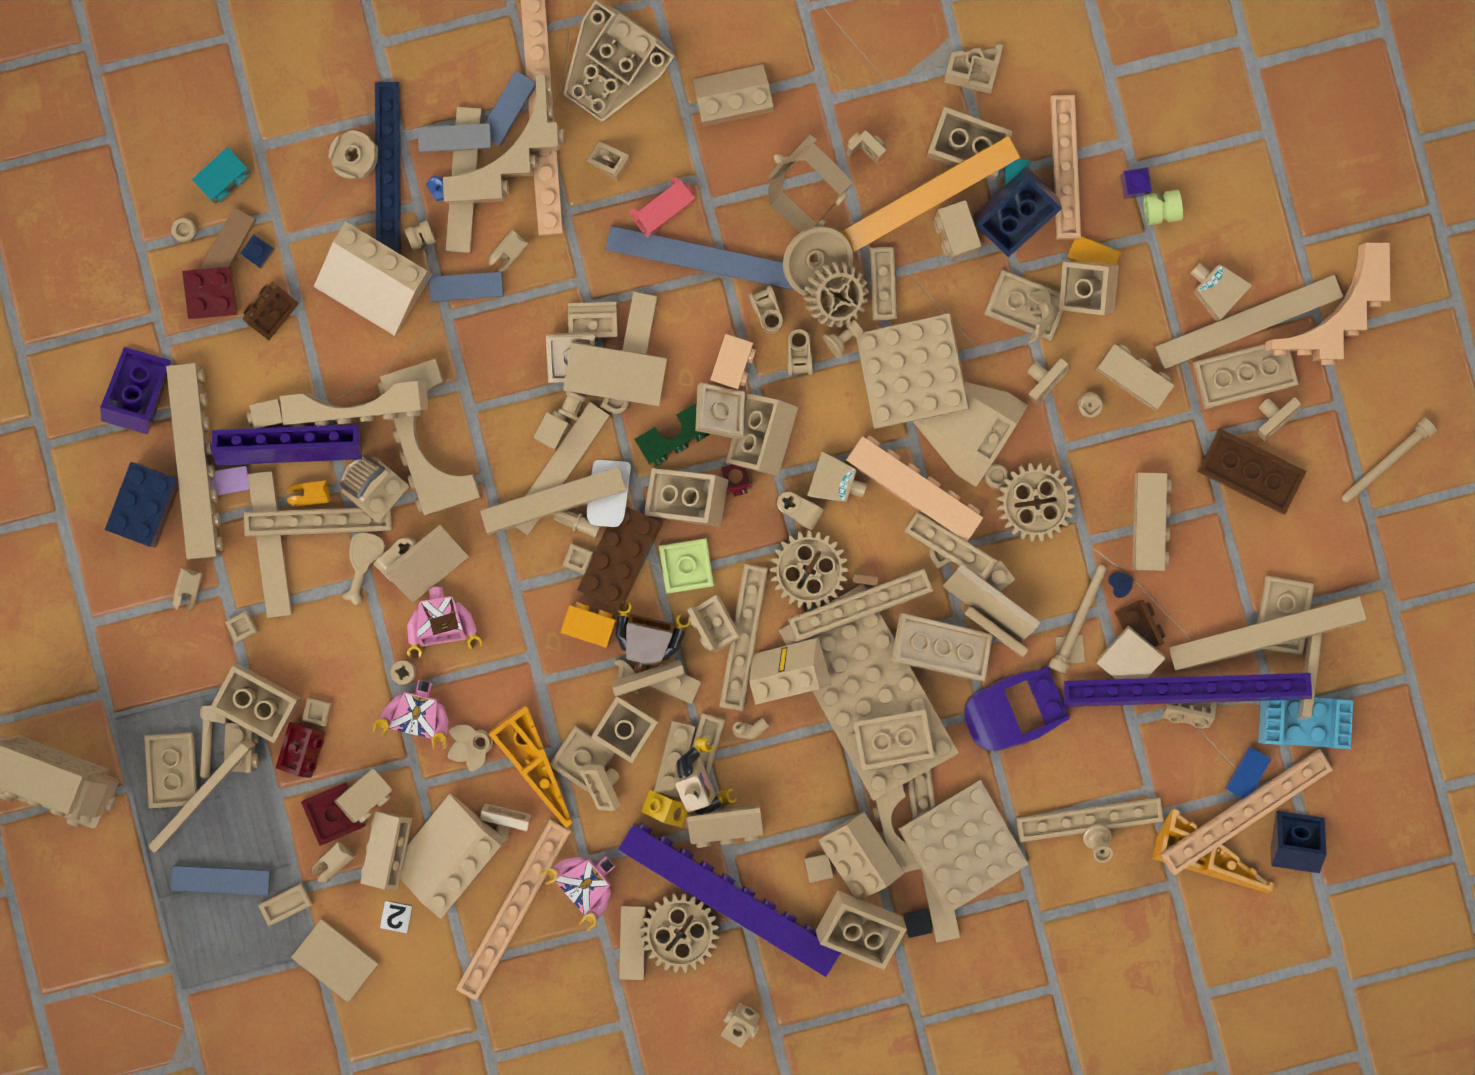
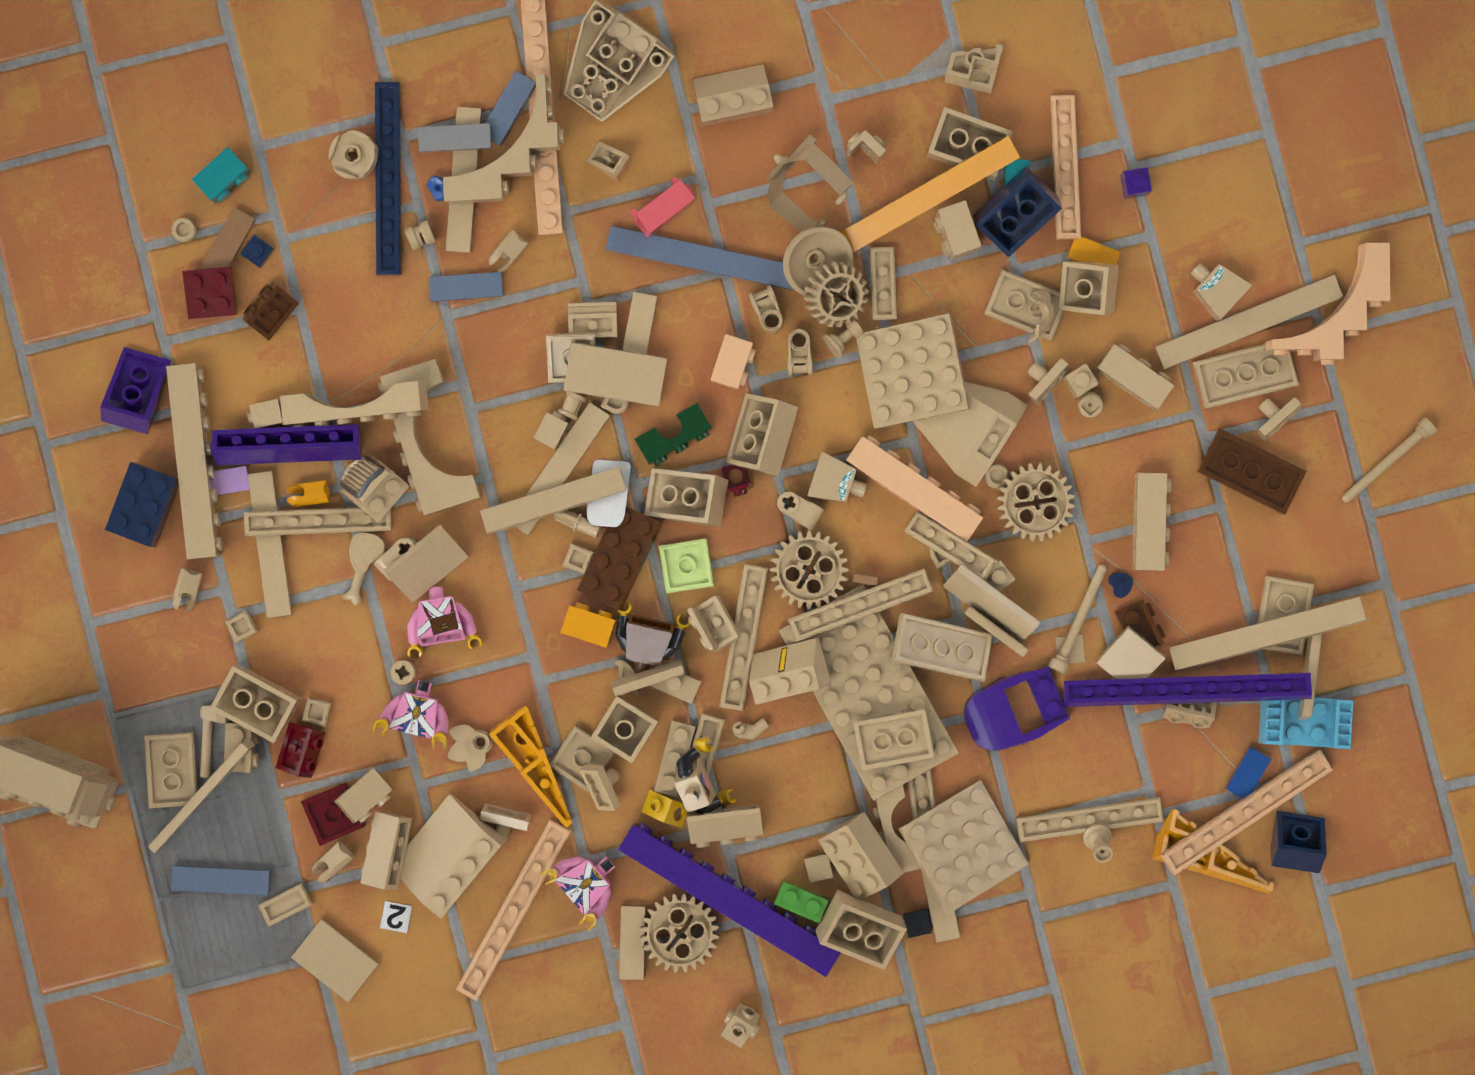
tan slope [314,221,433,336] -> none
tan tile [695,383,745,440] -> none
yellowish green wheel [1143,190,1183,225] -> none
none -> bright green brick [774,879,829,923]
none -> tan brick [1062,364,1099,399]

